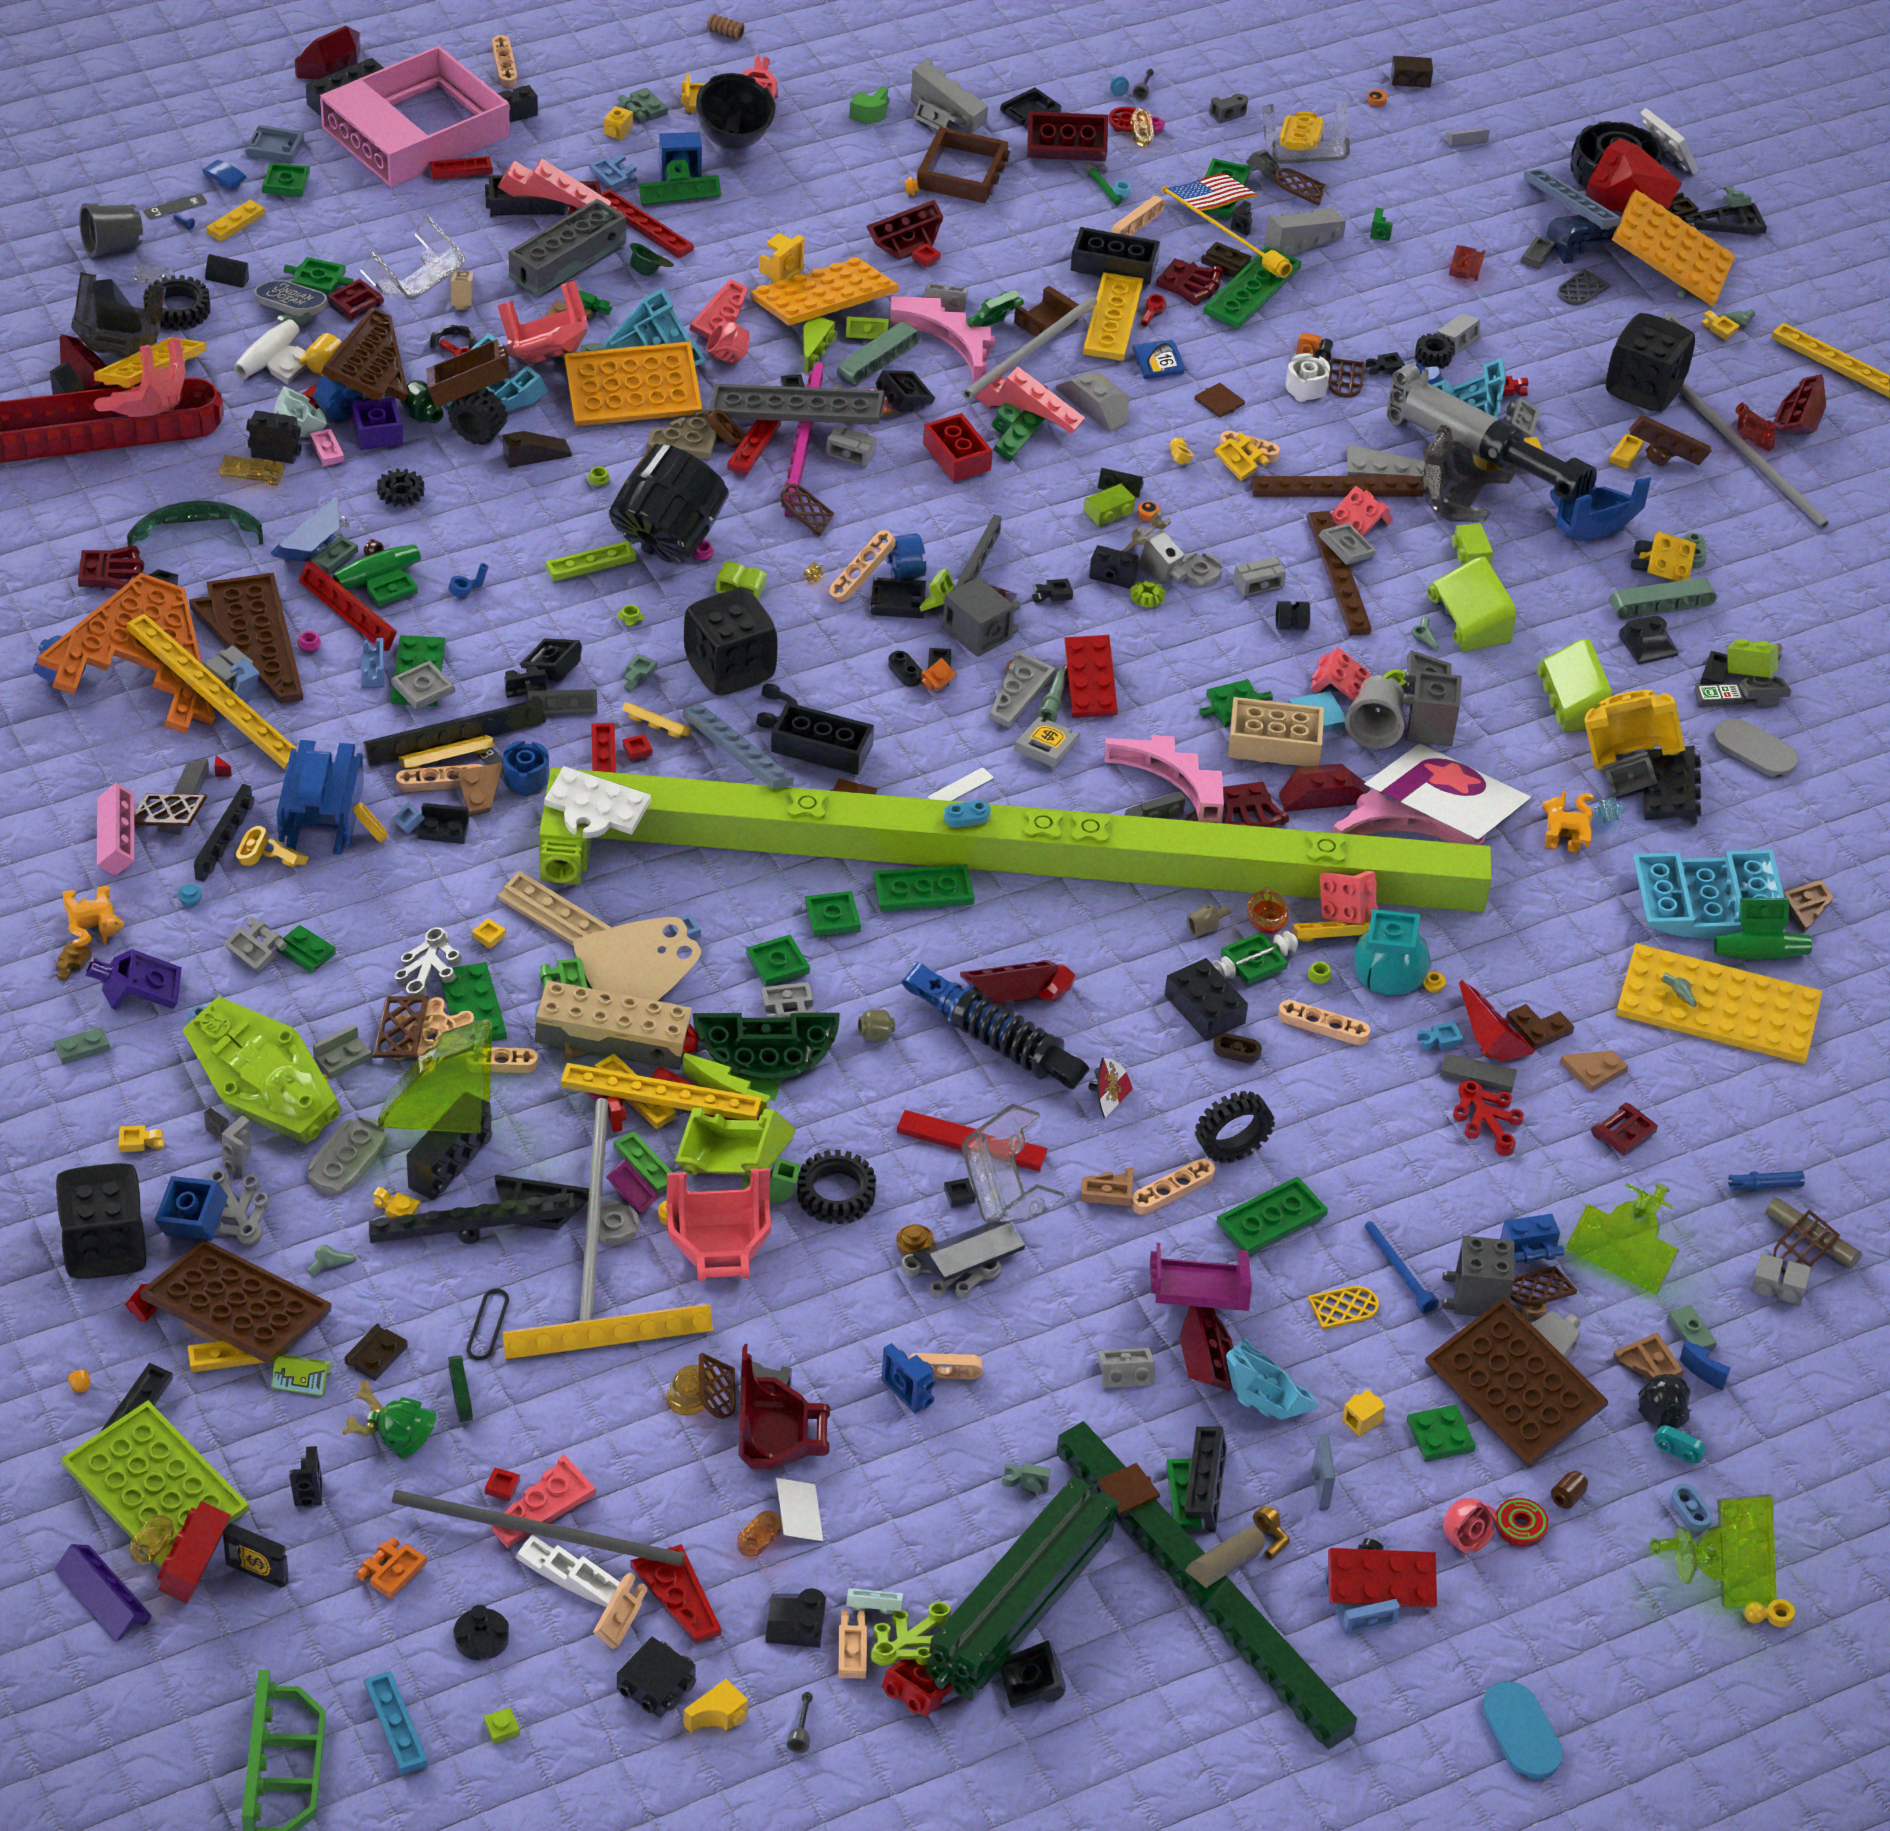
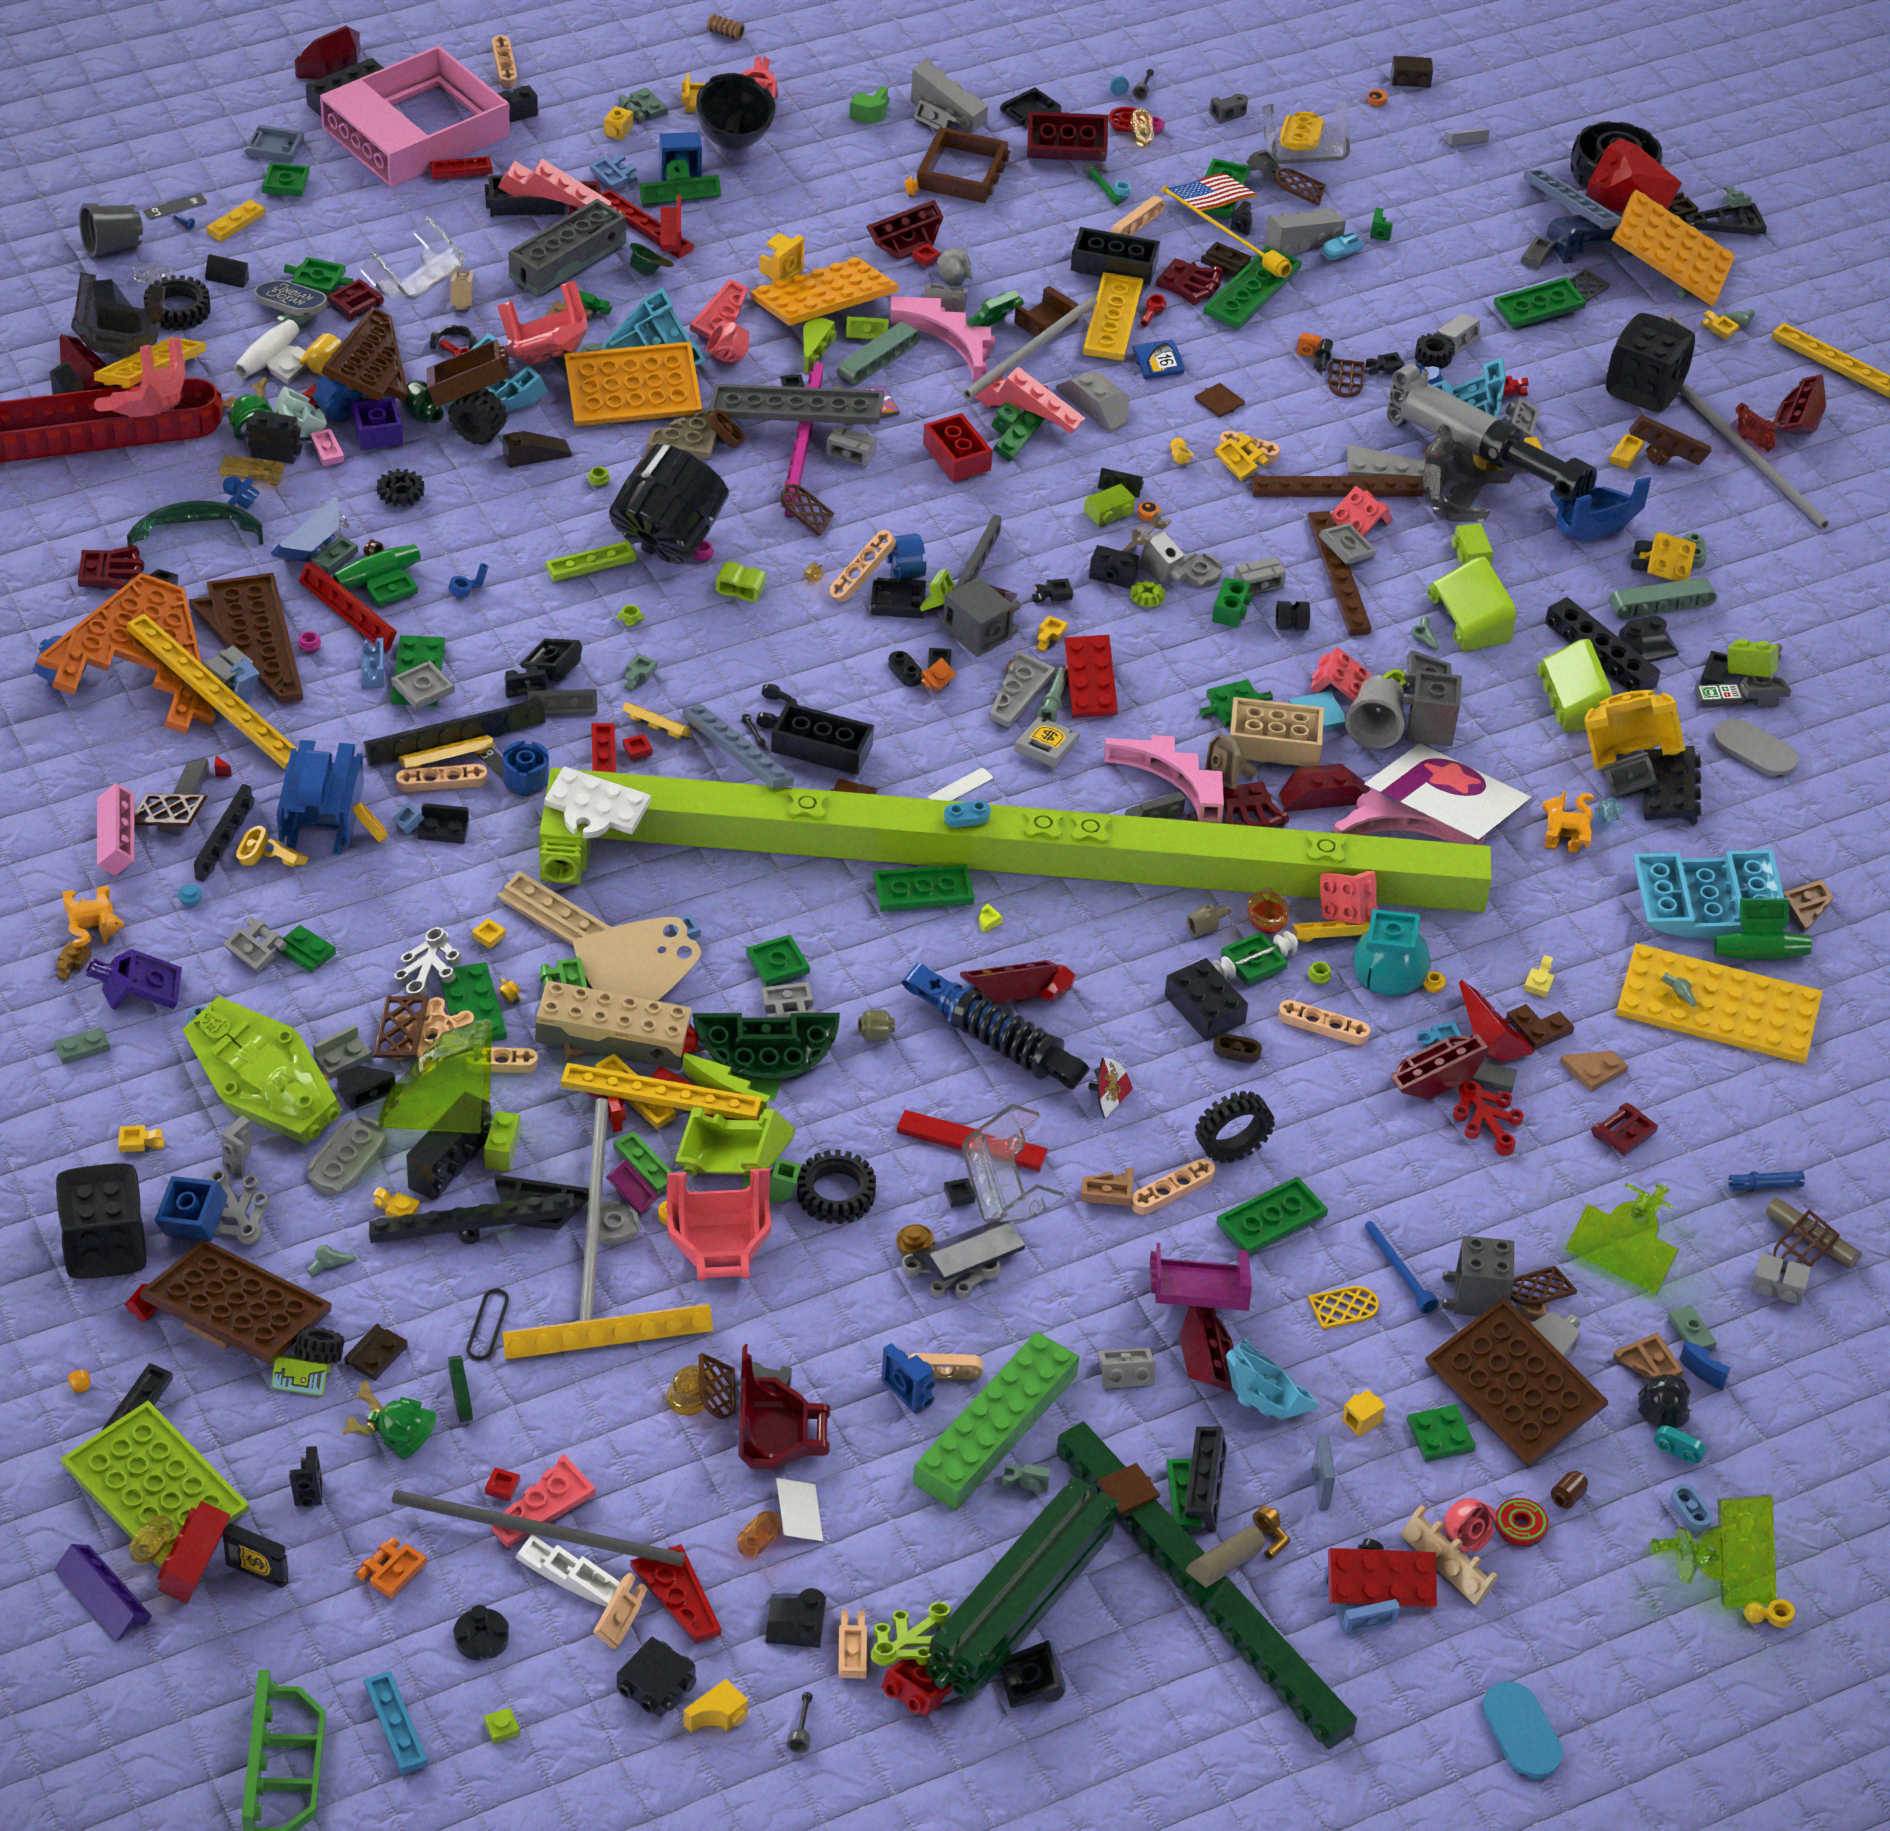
yellow plate [188,1341,265,1373] -> none
blue slope [202,160,247,189] -> none
clear smoke tile [204,1107,229,1141] -> none
medium nougat wing [457,763,502,815] -> none
black piece [684,589,778,695] -> none
red plate [727,419,781,475] -> none
green plate [805,891,861,937] -> none
light aqua plate [846,1589,903,1614] -> none
black plate [875,370,936,411] -> none
white brick [1286,353,1330,402] -> none
clear red plate [1449,245,1485,281] -> none
blue brick [1500,1214,1564,1264] -> none
white plate [1640,108,1699,175] -> none
none -> green helmet [223,377,275,439]
none -> blue hips [223,476,260,509]
none -> black tyre [294,1327,345,1364]
none -> black slope [337,1065,396,1111]
none -> lime brick [484,1111,521,1172]
none -> yellow plate [498,979,522,1003]
none -> red panel [660,195,681,252]
none -> black hinge [742,714,766,747]
none -> bright green brick [913,1331,1080,1511]
none -> light grey animal [938,247,973,285]
none -> neon yellow tile [979,904,1003,933]
none -> yellow plate [1036,615,1068,652]
none -> dark tan piece [1205,734,1257,789]
none -> green brick [1212,577,1253,628]
none -> medium azure arm [1322,232,1364,260]
none -> dark red wedge [1391,1033,1489,1100]
none -> tan hinge [1400,1505,1499,1605]
none -> green plate [1494,277,1586,329]
none -> light yellow plate [1524,955,1555,998]
none -> black brick [1545,597,1660,691]

